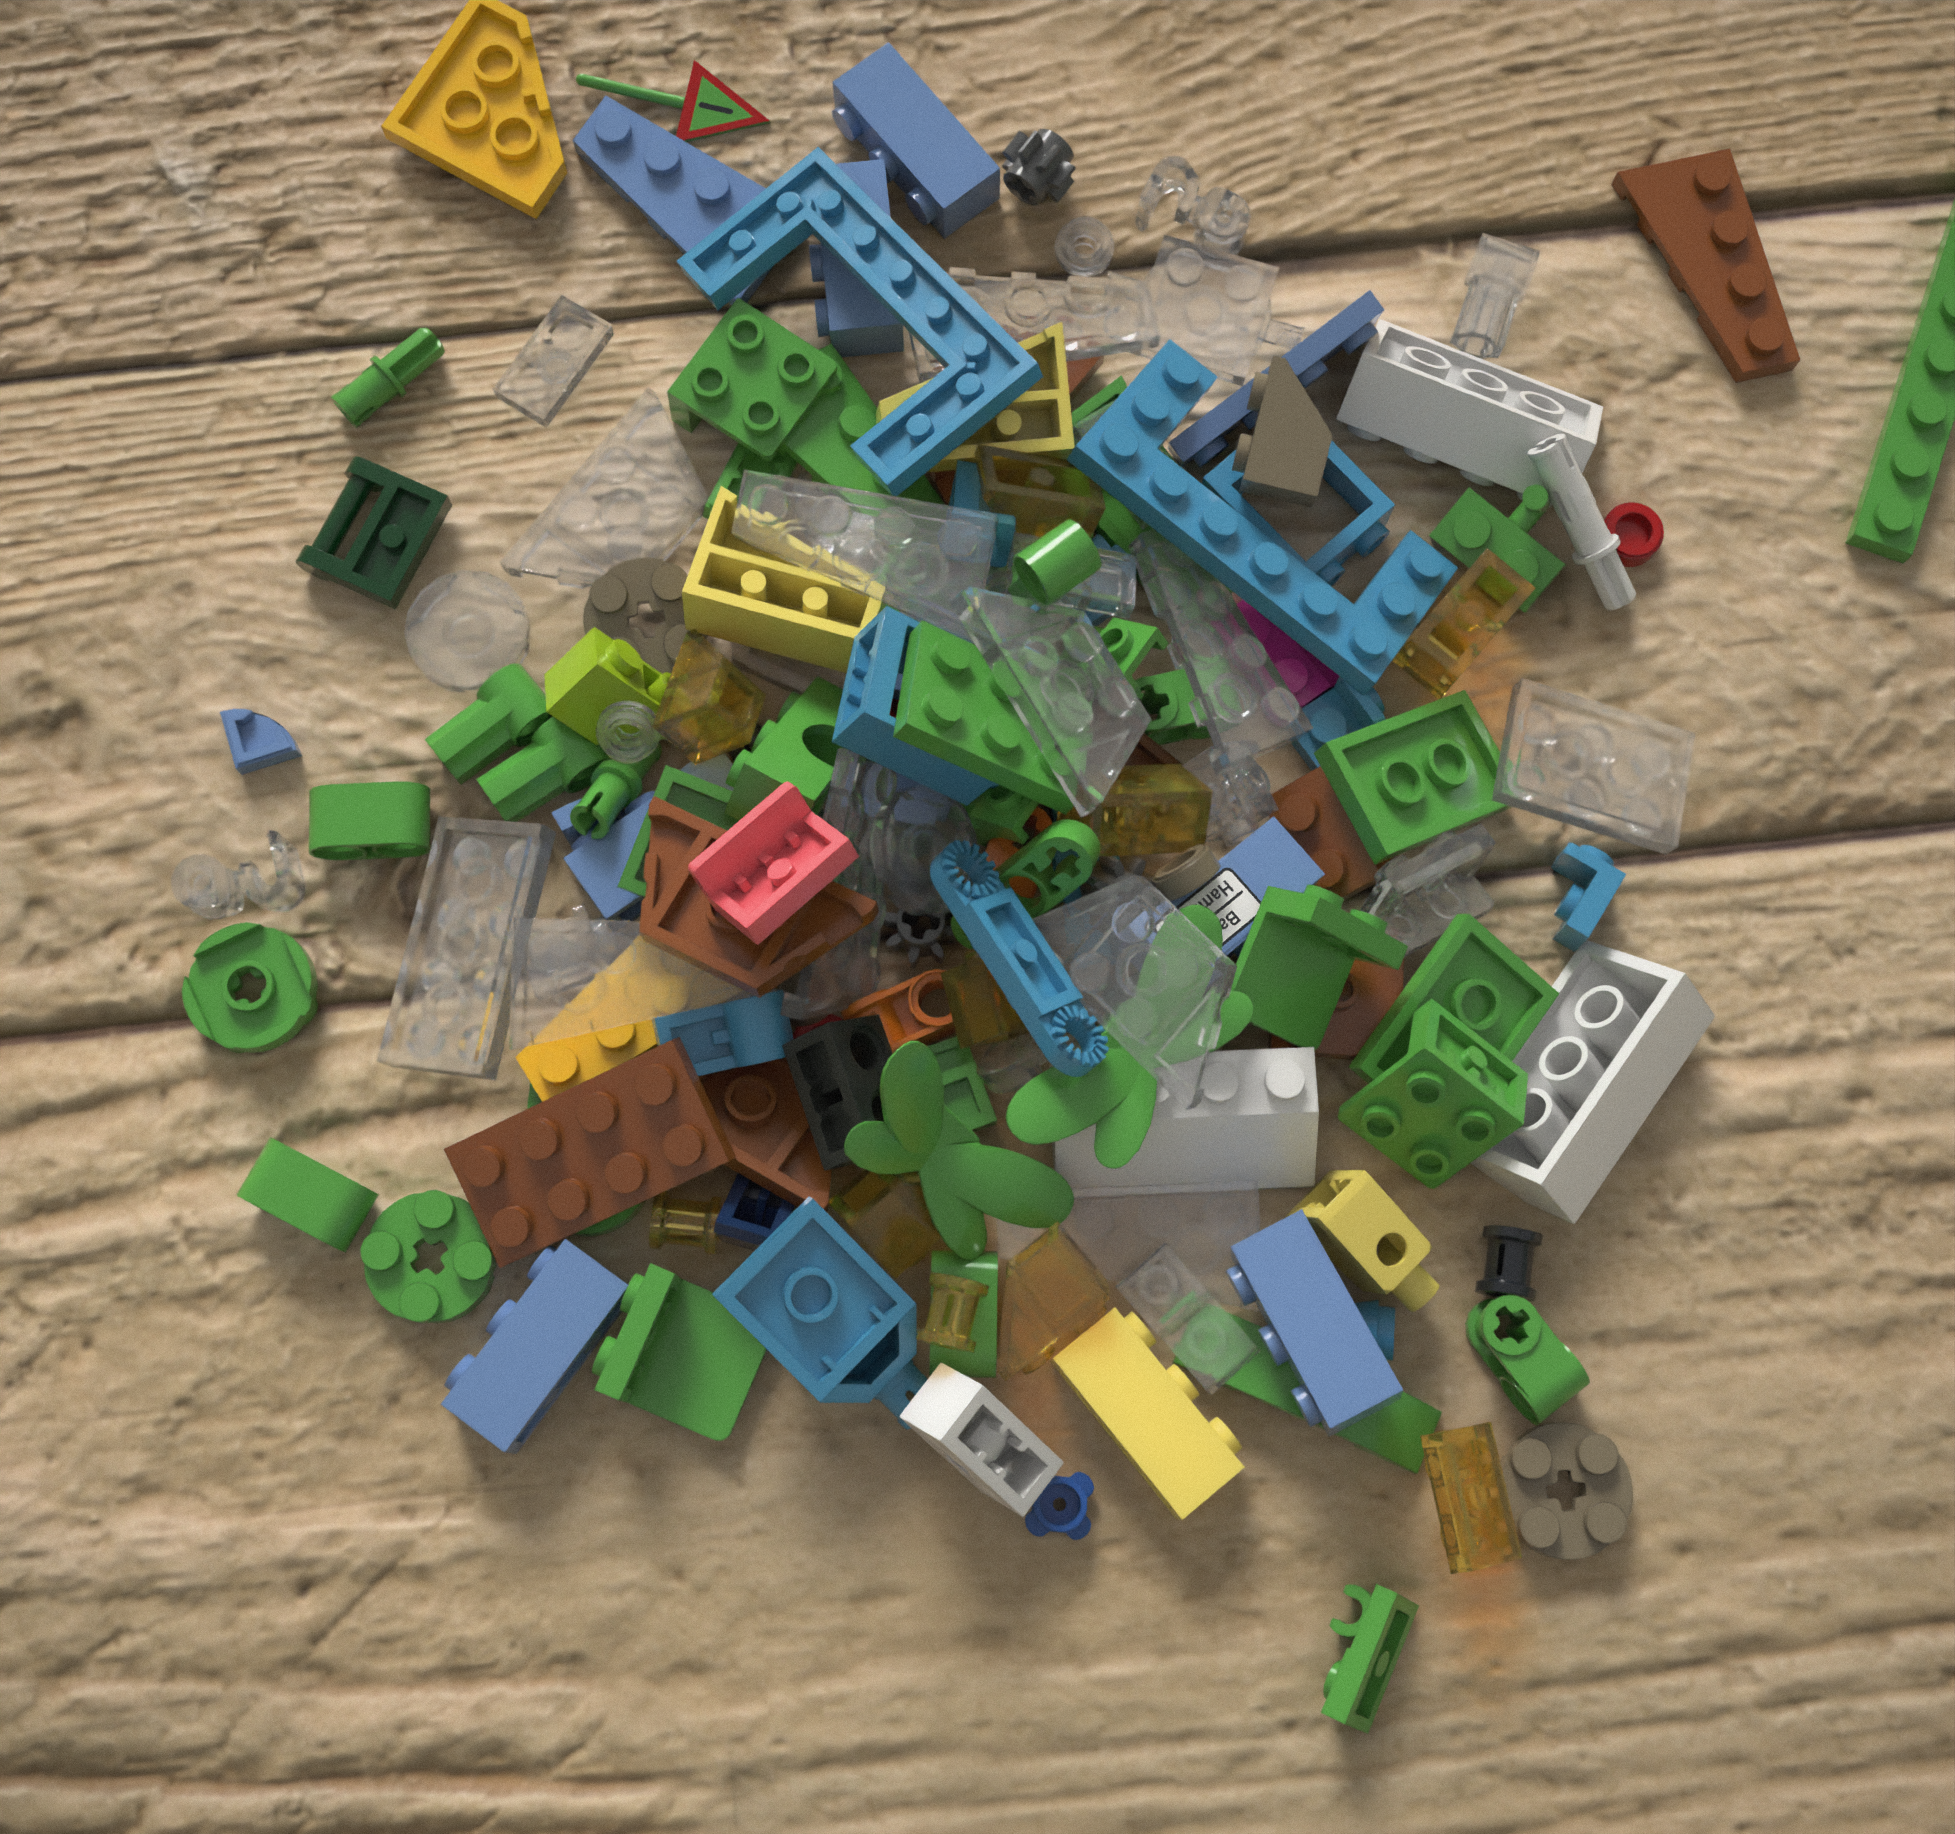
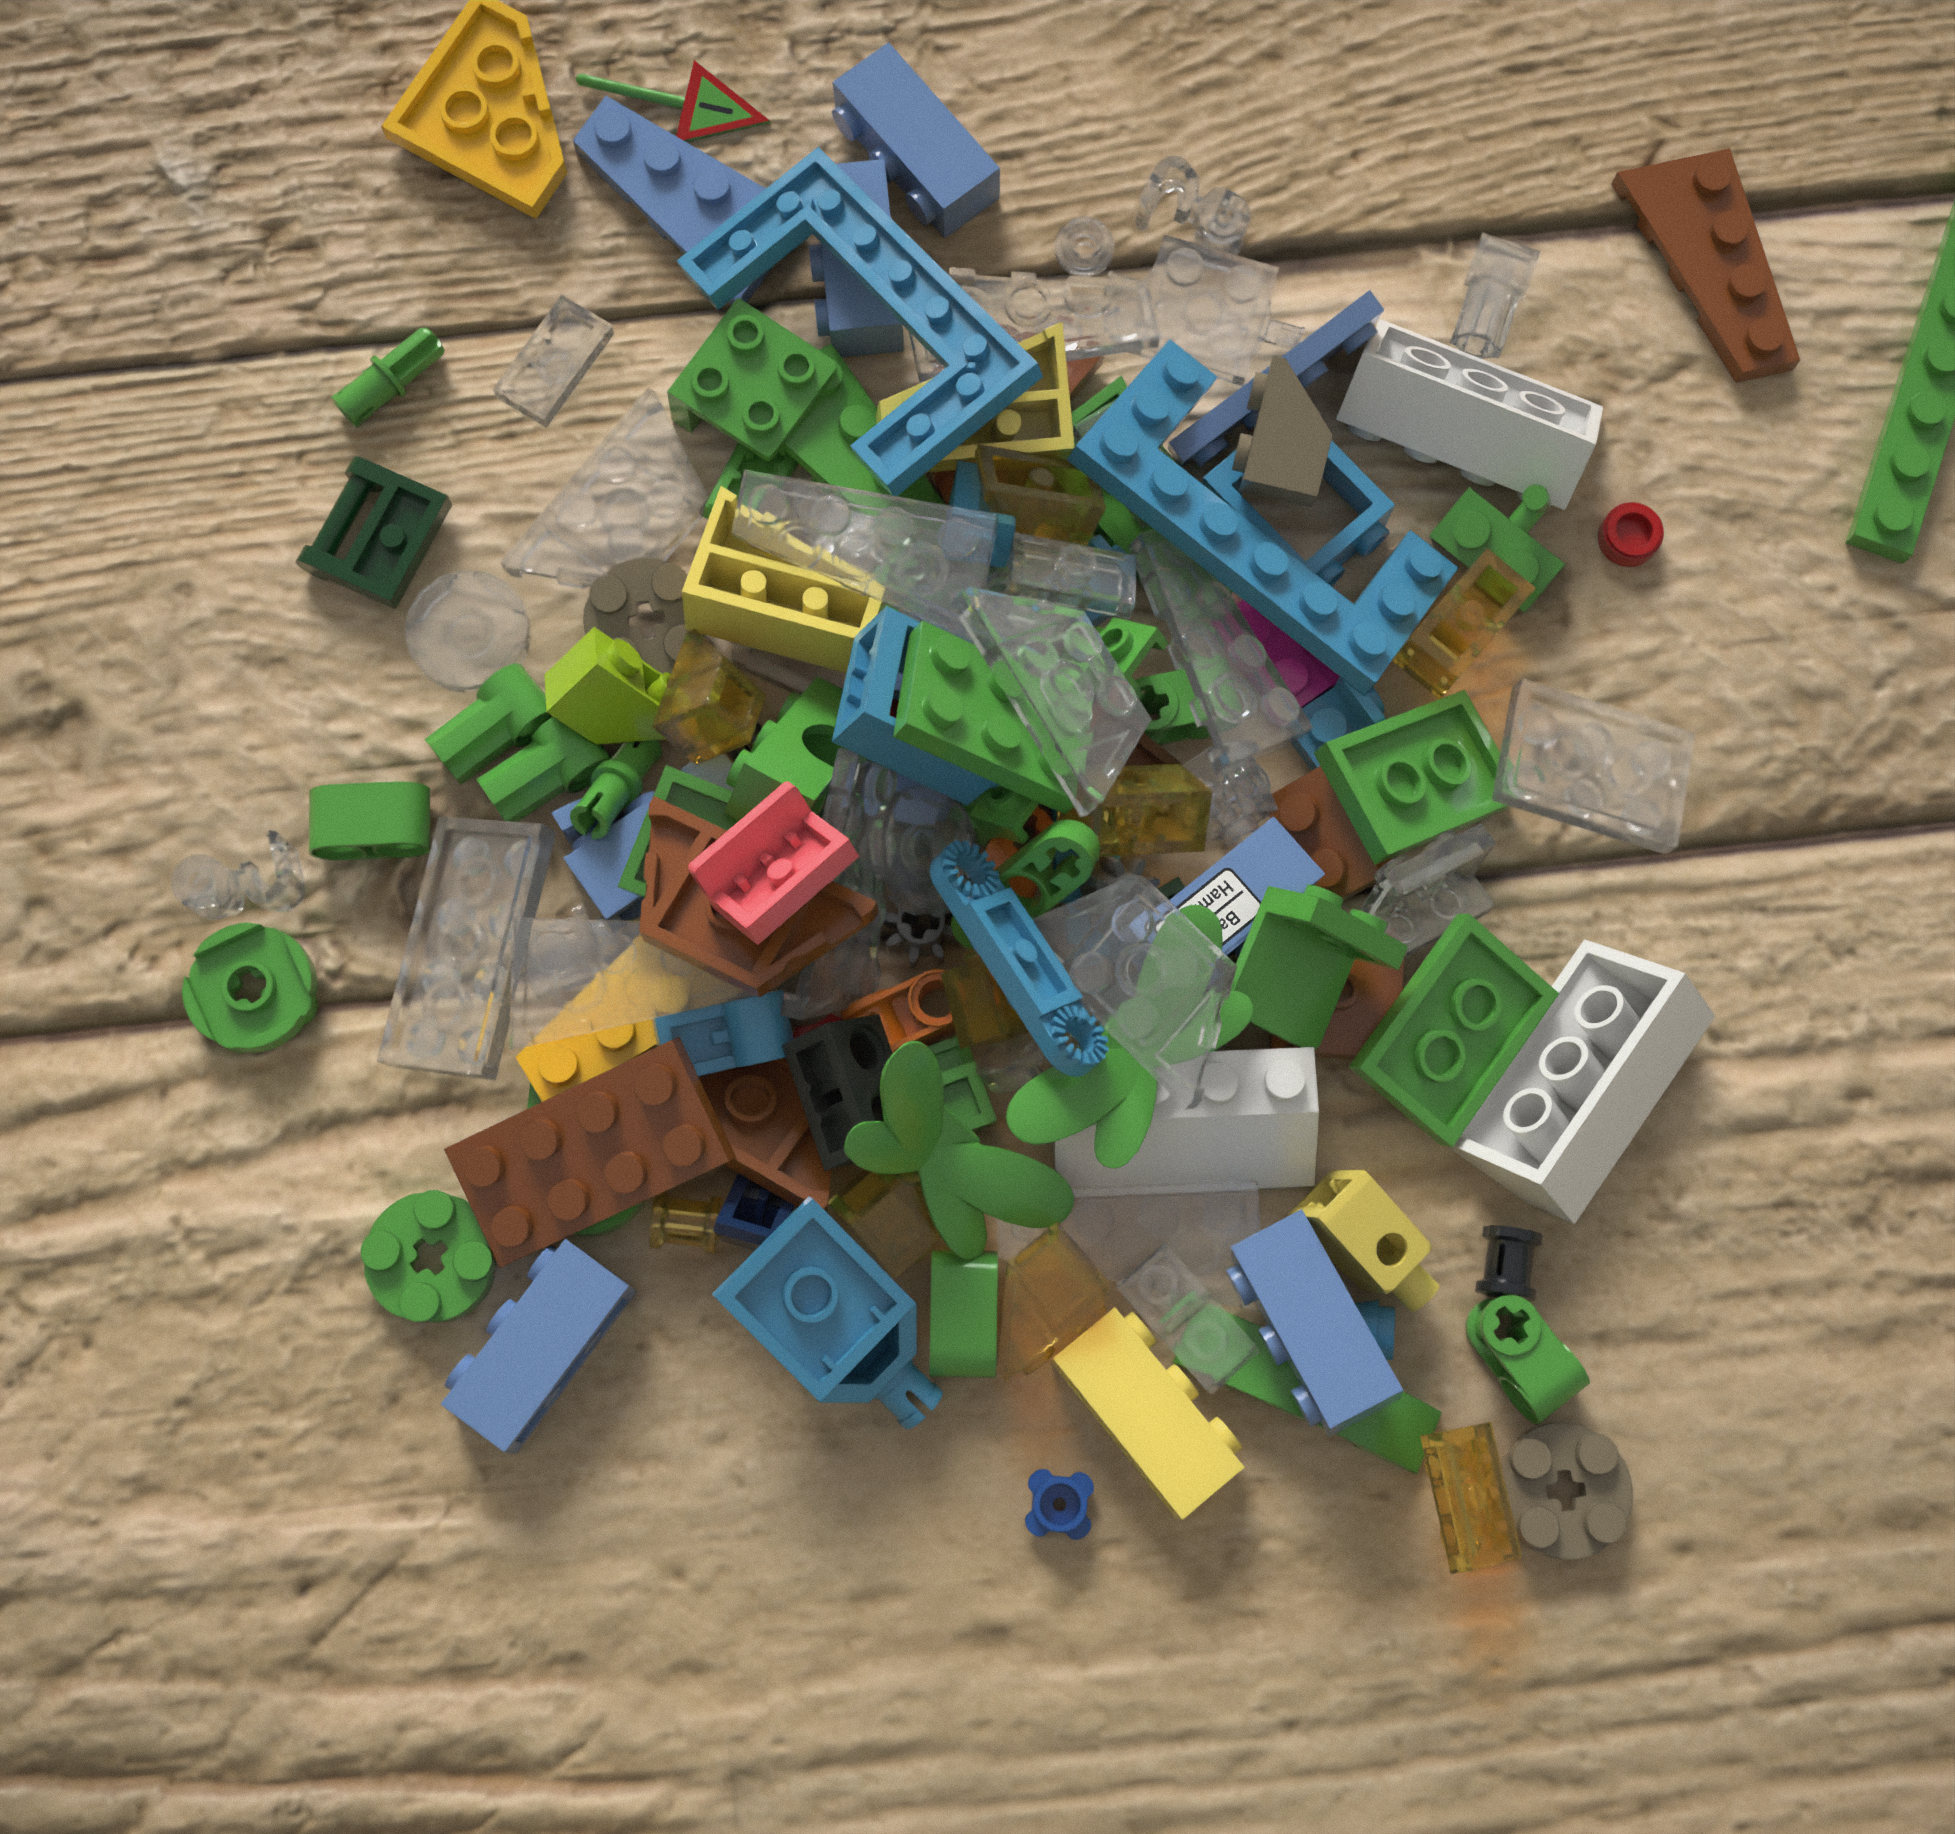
medium blue tile [220,709,302,775] -> none
bright green beam [237,1137,379,1253] -> none
bright green bracket [592,1263,767,1441] -> none
clear plate [596,701,661,764] -> none
white brick [899,1363,1064,1517] -> none
clear yellow bush [915,1272,989,1353] -> none
dark grey gear [1002,129,1076,205] -> none
bright green piece [1007,519,1102,612] -> none
dark tan tile [1153,844,1221,901] -> none
bright green plate [1321,1584,1419,1734] -> none
bright green bracket [1338,999,1528,1189] -> none
white axle [1527,433,1636,611] -> none
dark azure bracket [1551,843,1626,952] -> none

